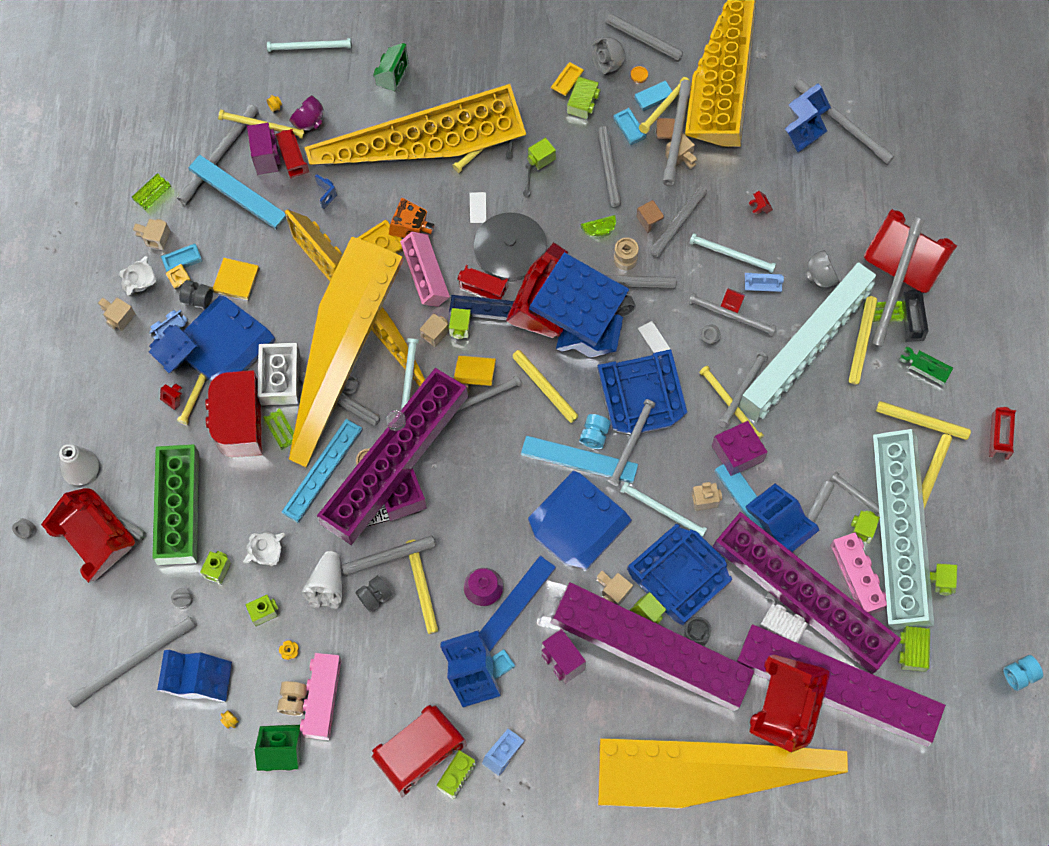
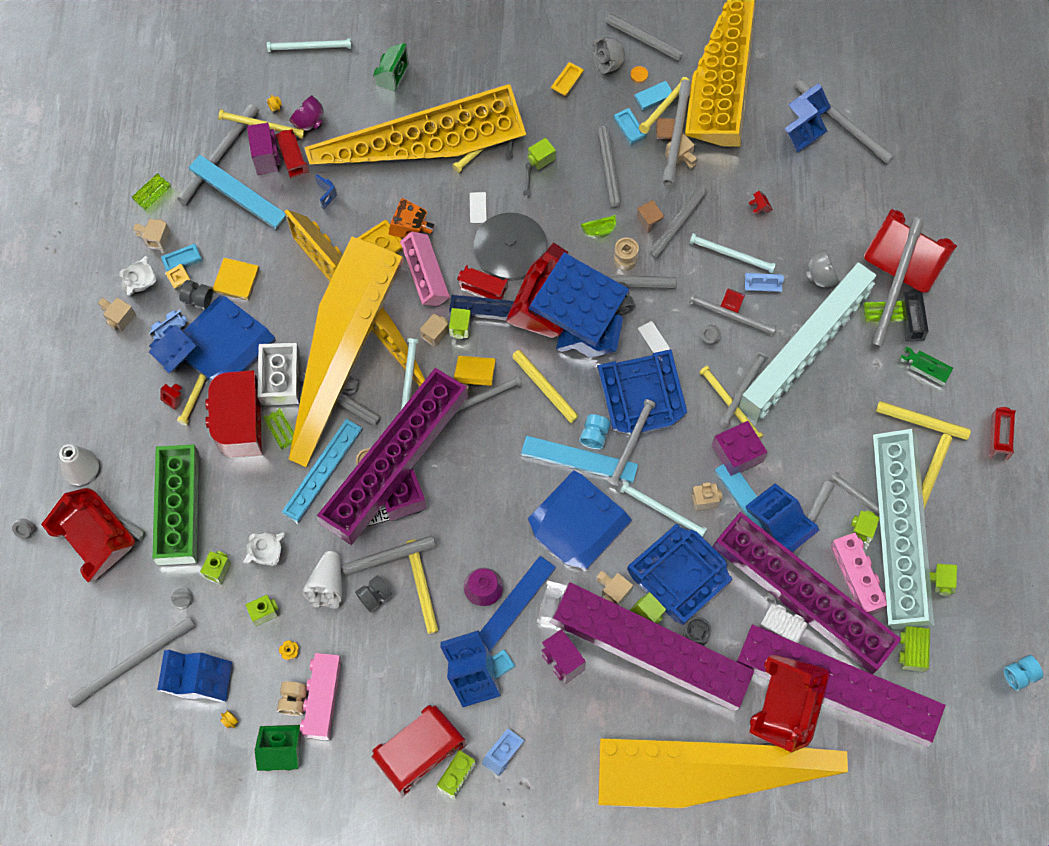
clear tile [386,410,406,431] -> none
lime brick [567,77,601,119] -> none
light yellow axle [849,296,877,385] -> none

